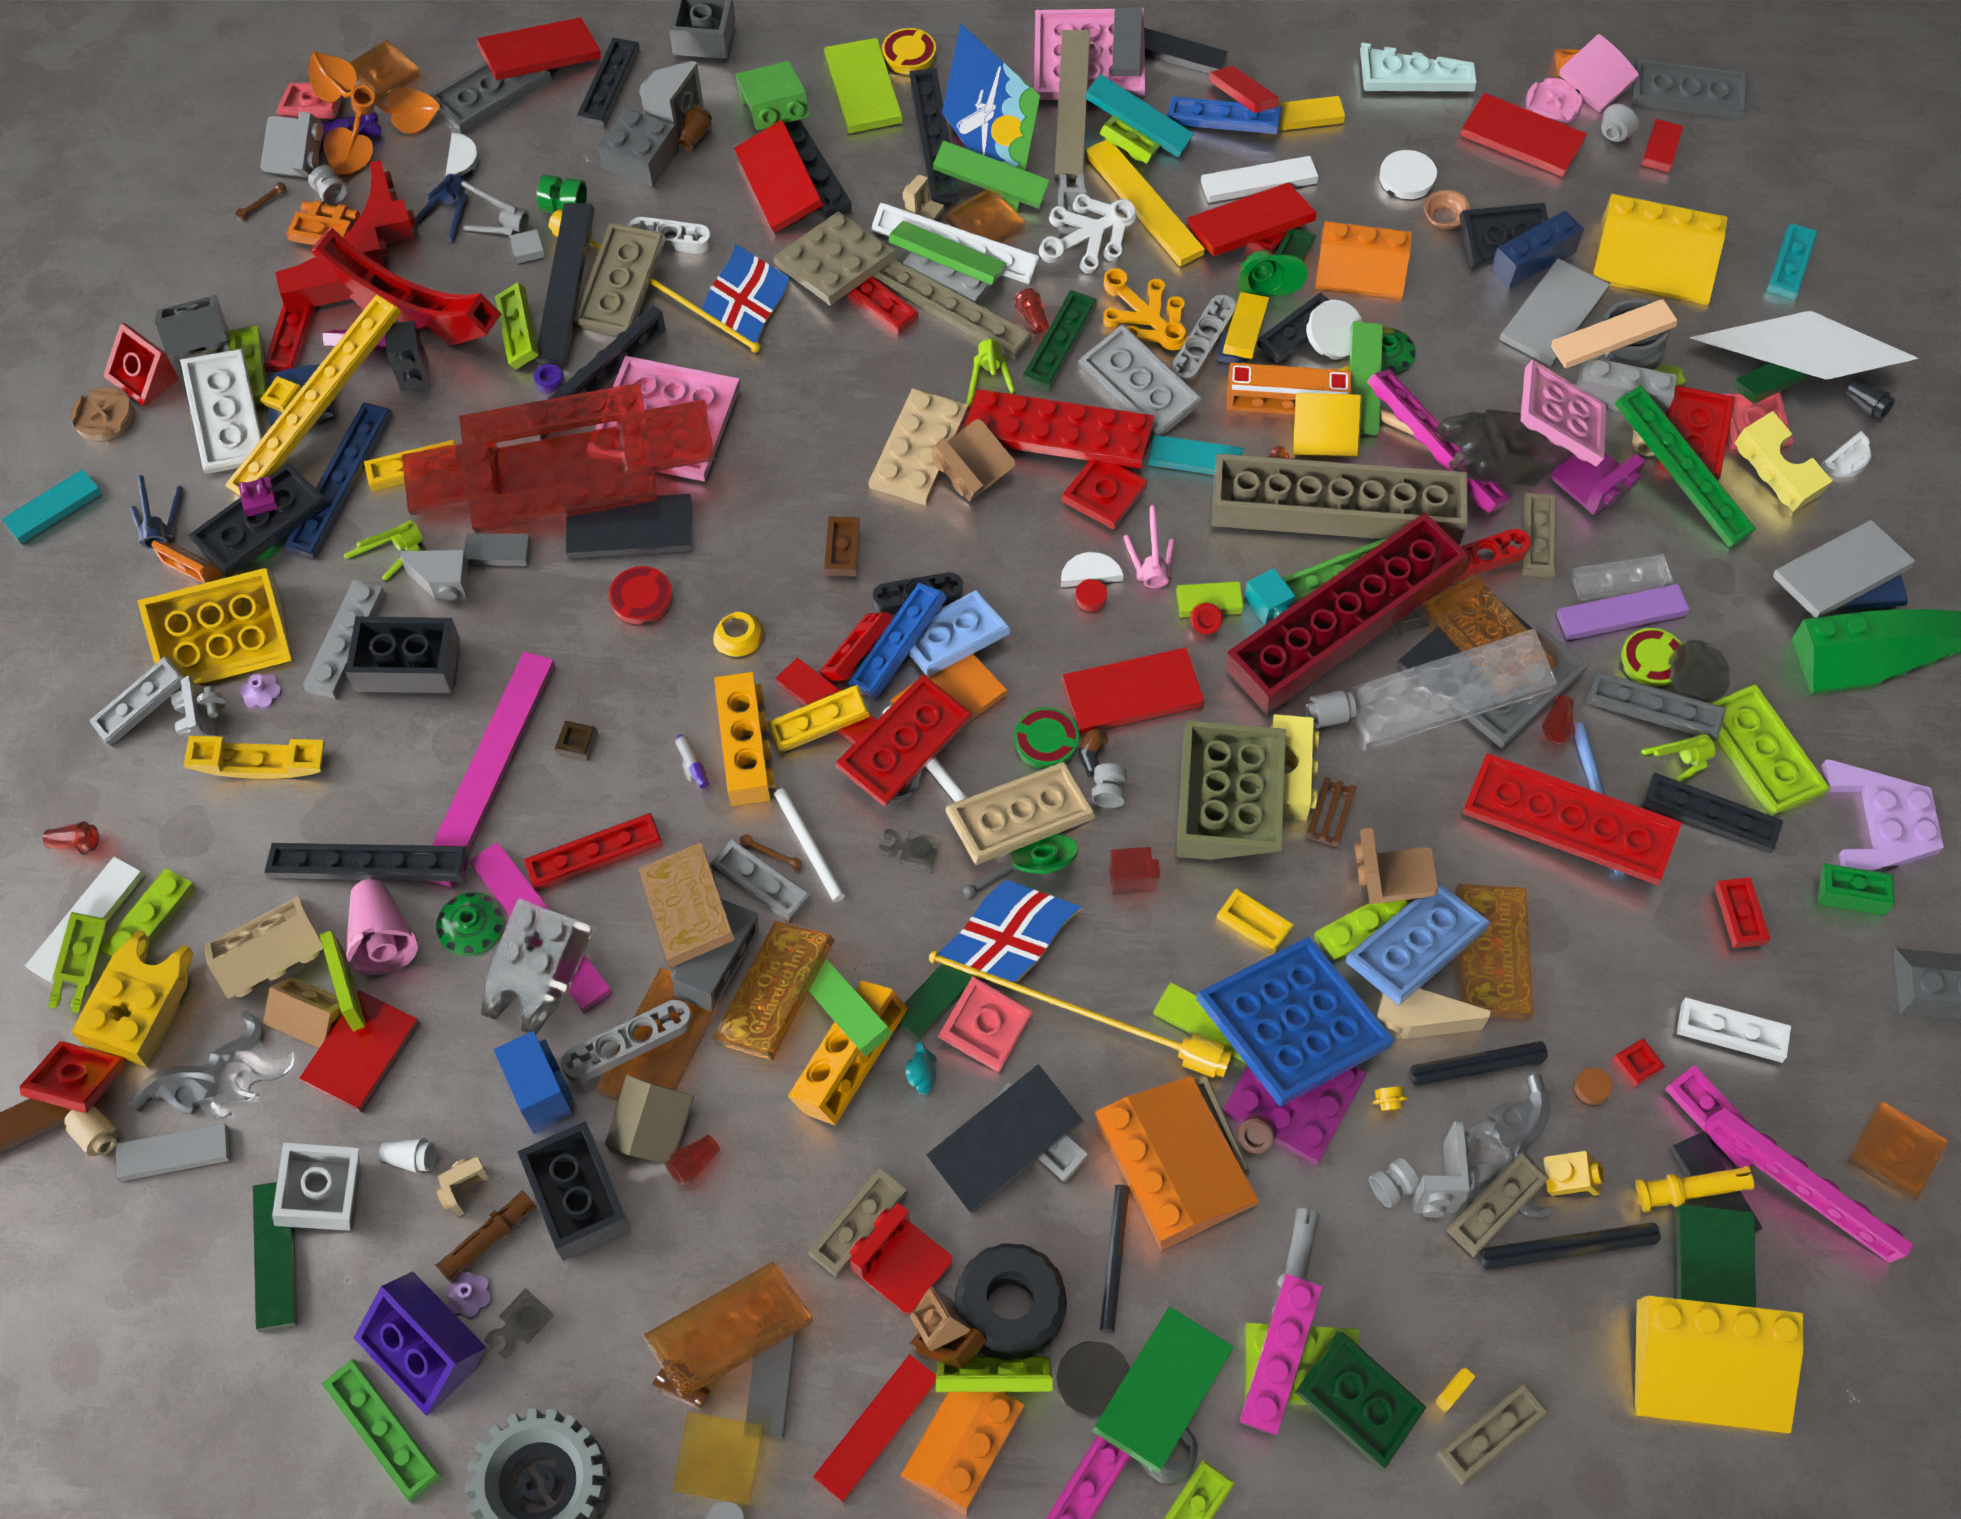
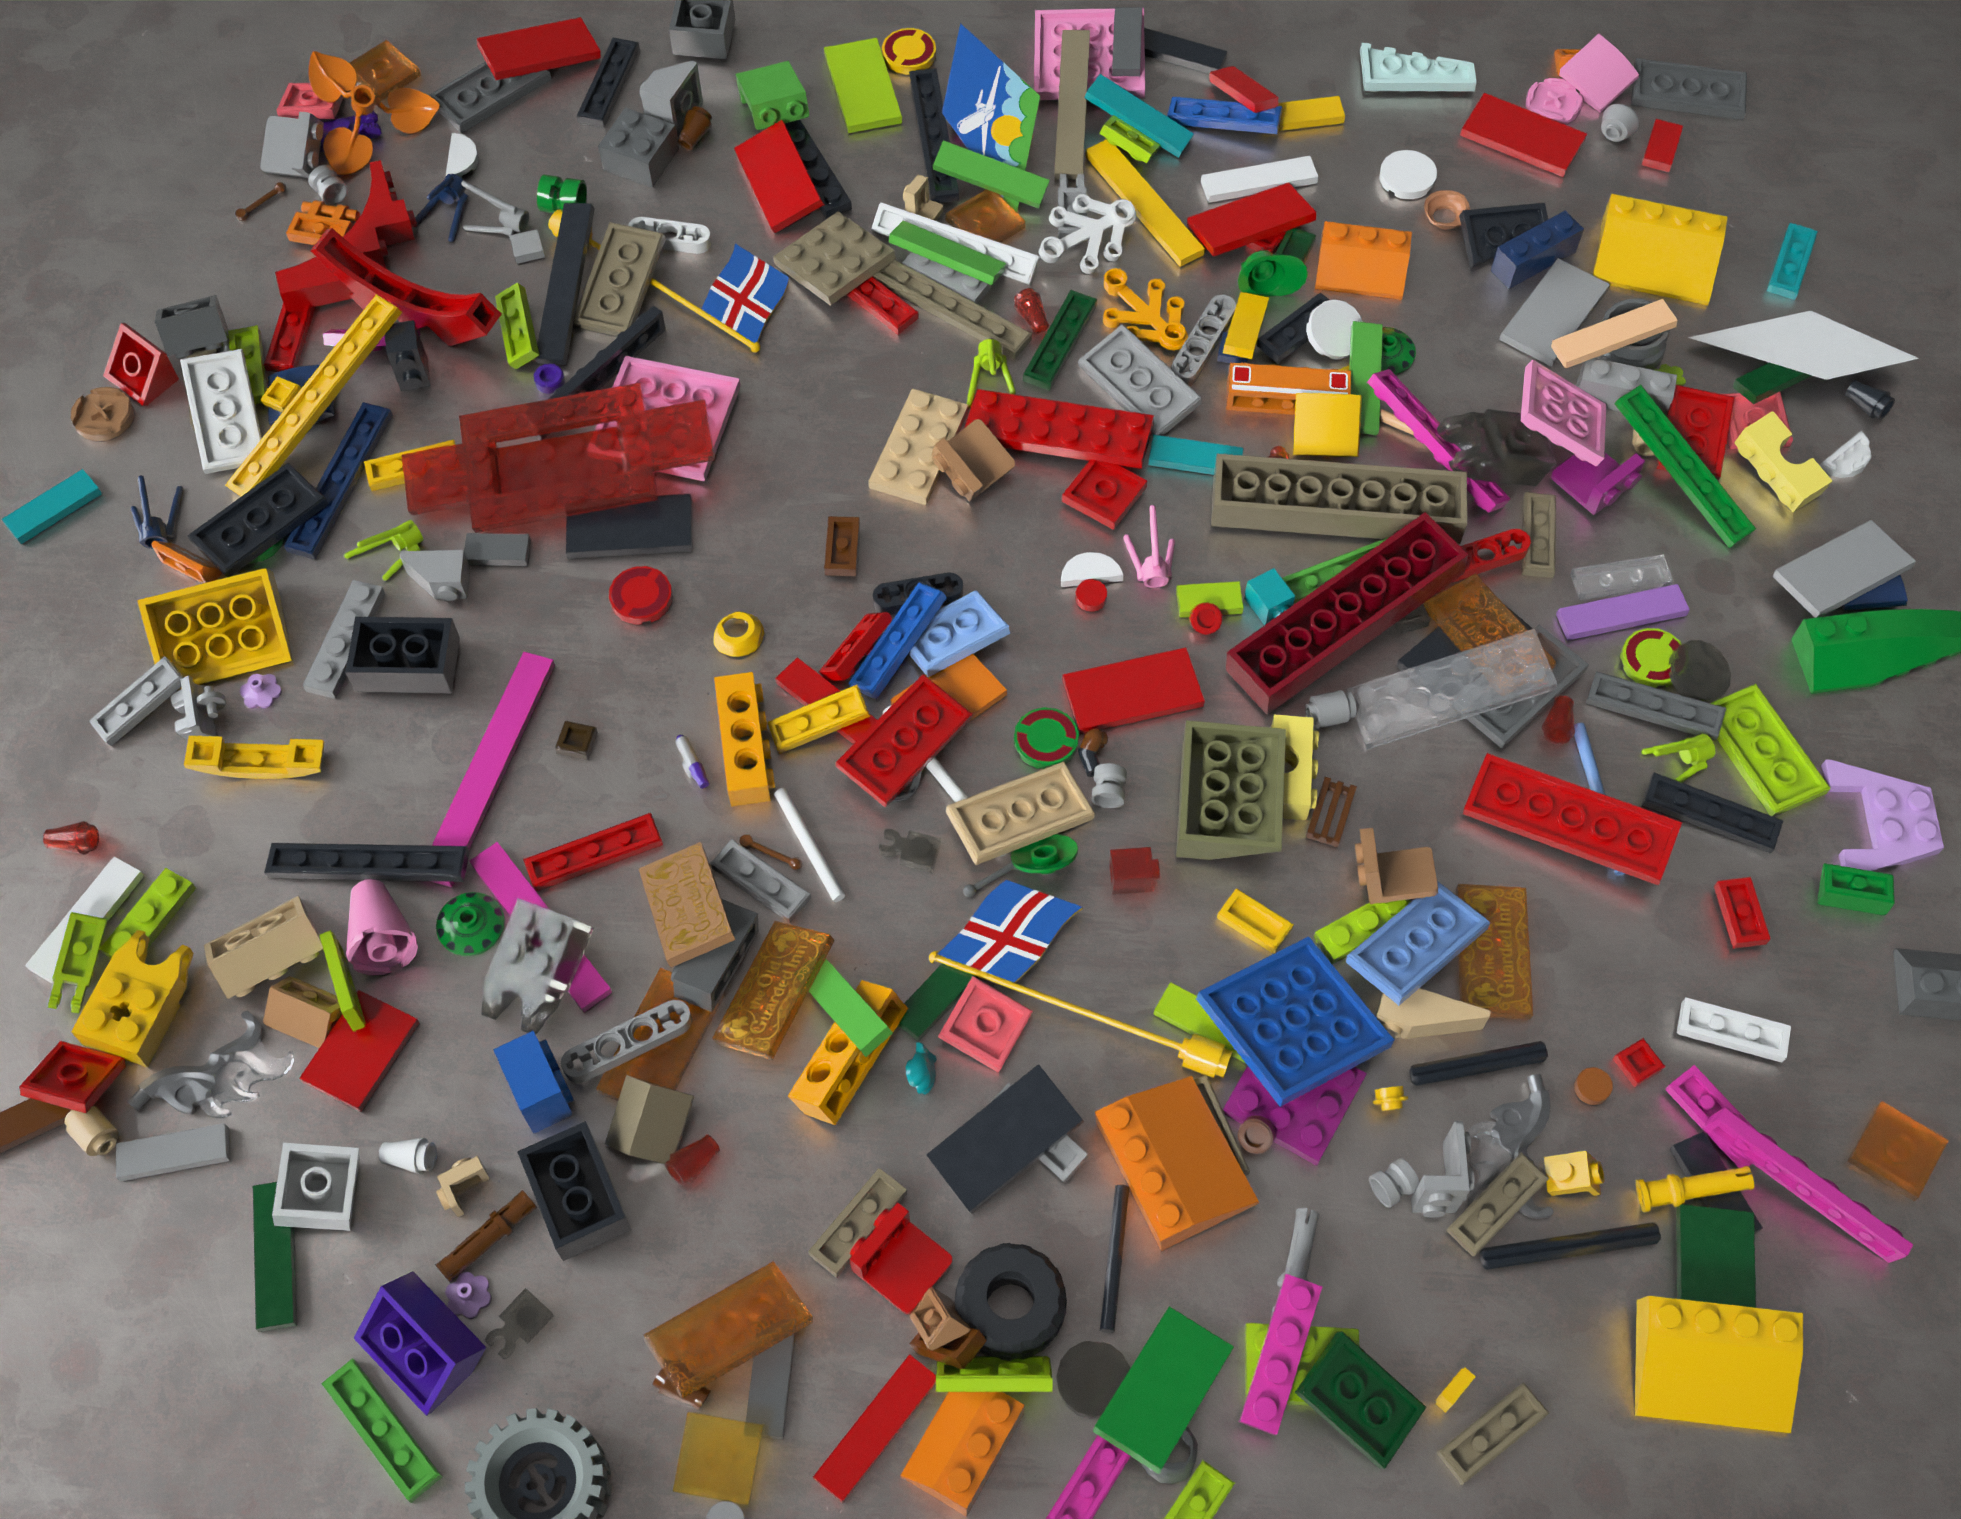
magenta tile [238,477,278,517] -> none

